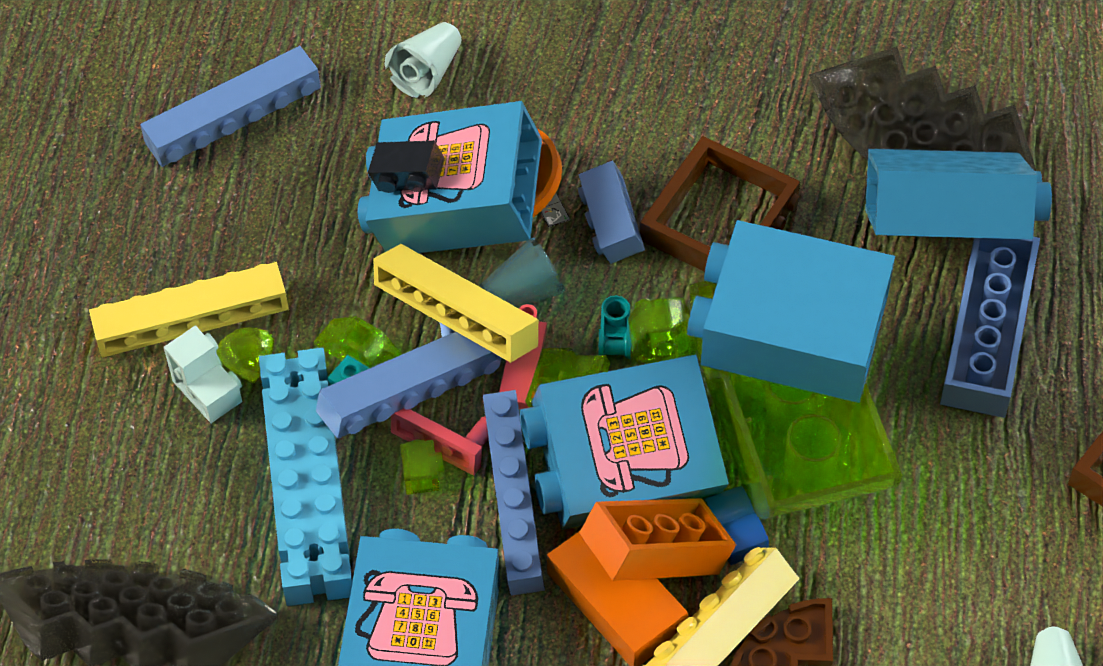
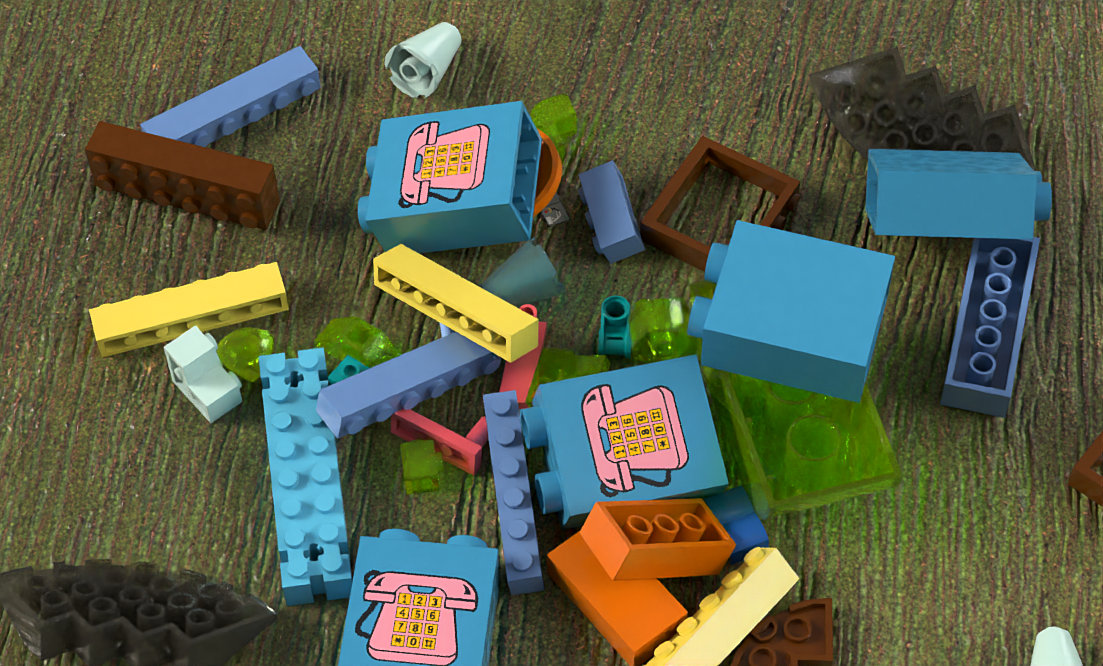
black brick [368,140,445,193] -> none
none -> reddish brown brick [85,121,280,230]
none -> clear neon green brick [530,93,577,164]

